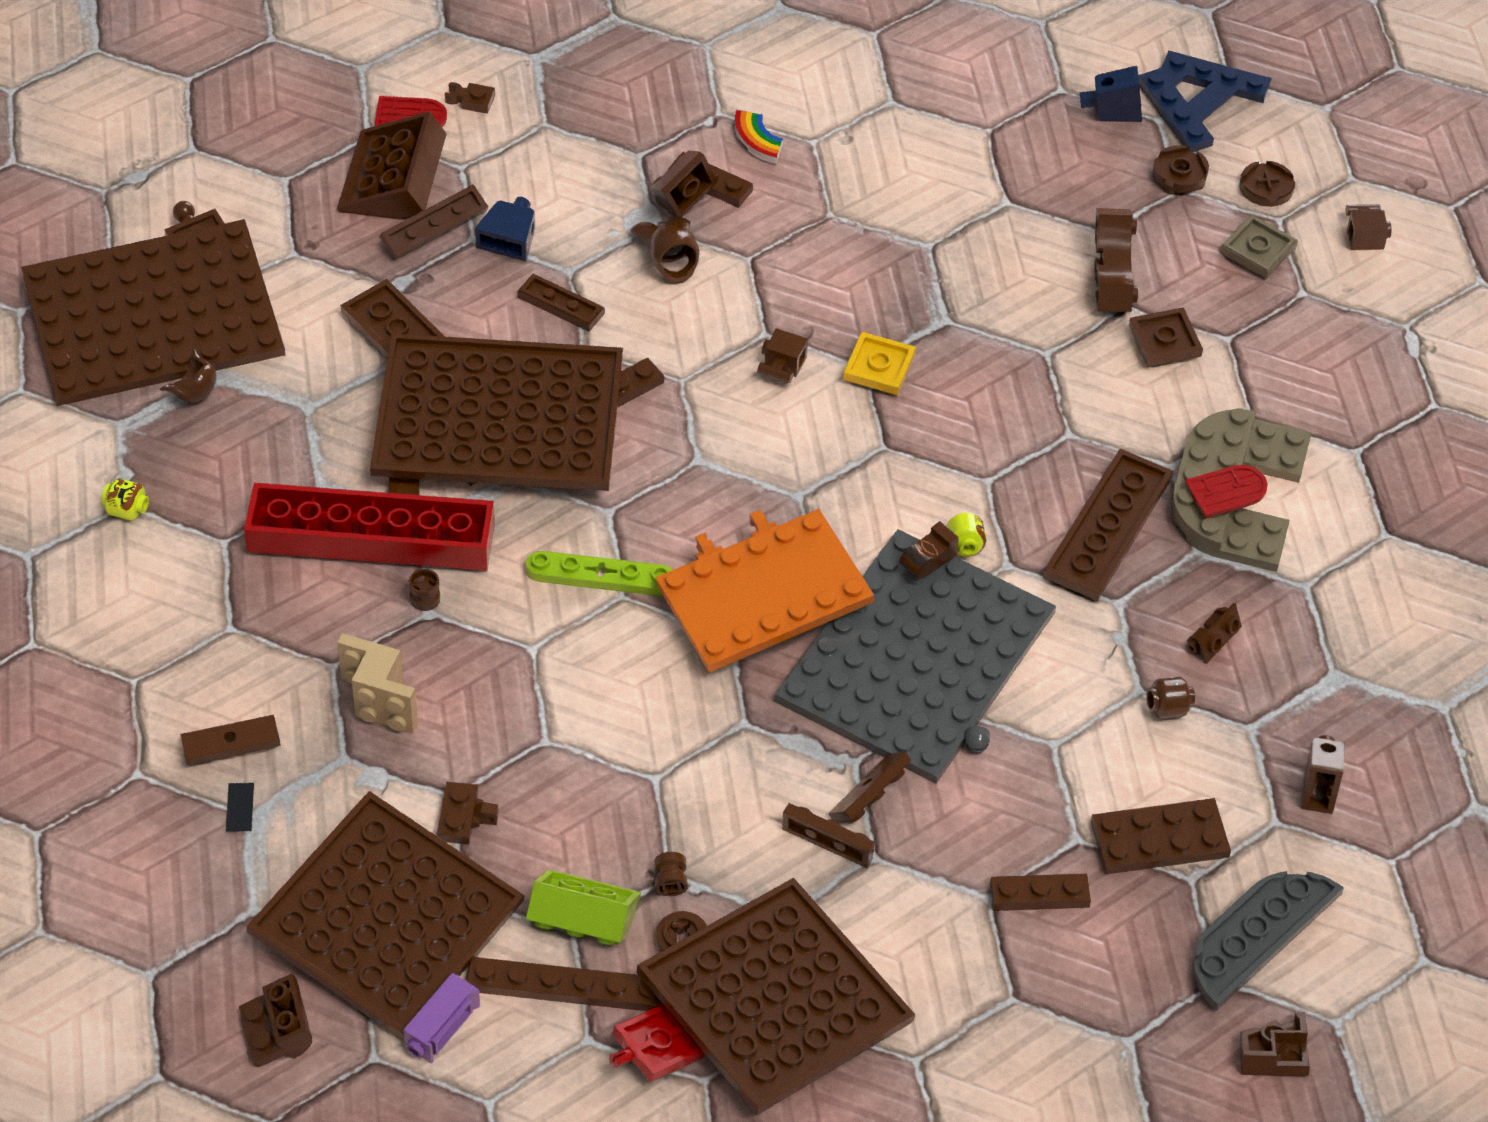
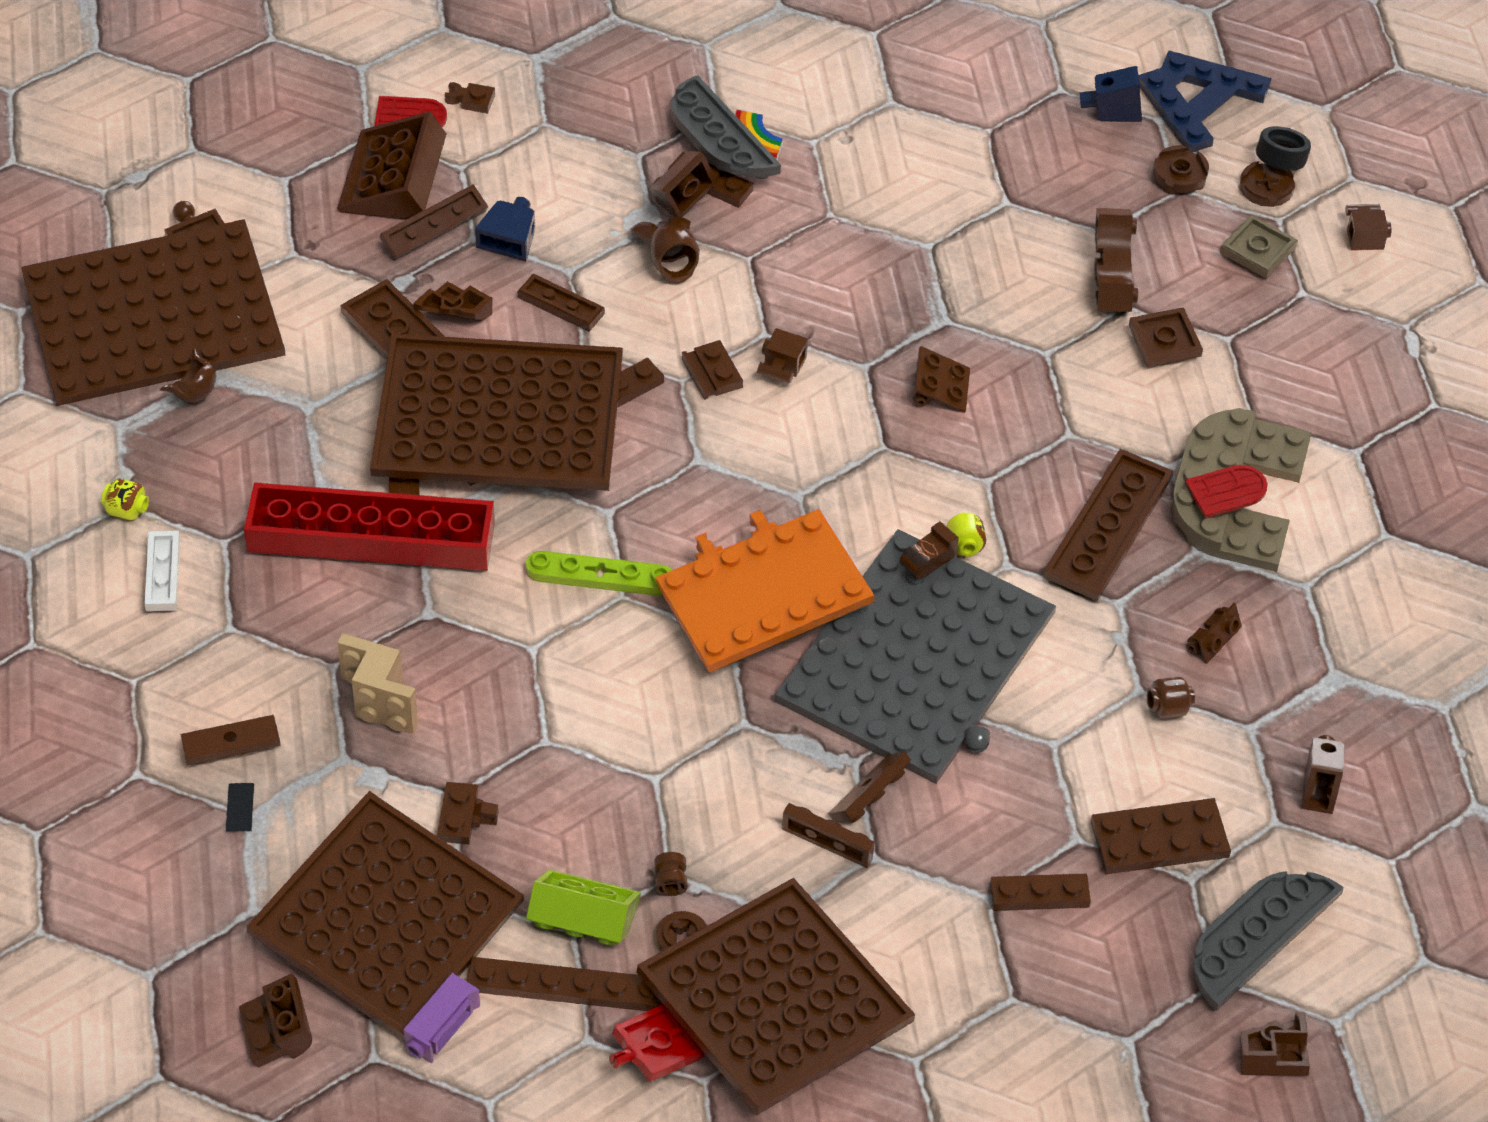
reddish brown wheel [409,569,440,611] -> none
yellow plate [843,332,916,395] -> none
none -> white plate [145,531,180,612]
none -> reddish brown slope [413,281,493,320]
none -> dark grey plate [670,75,781,179]
none -> reddish brown plate [682,340,743,400]
none -> reddish brown hinge [913,346,970,413]
none -> black tyre [1256,126,1311,170]

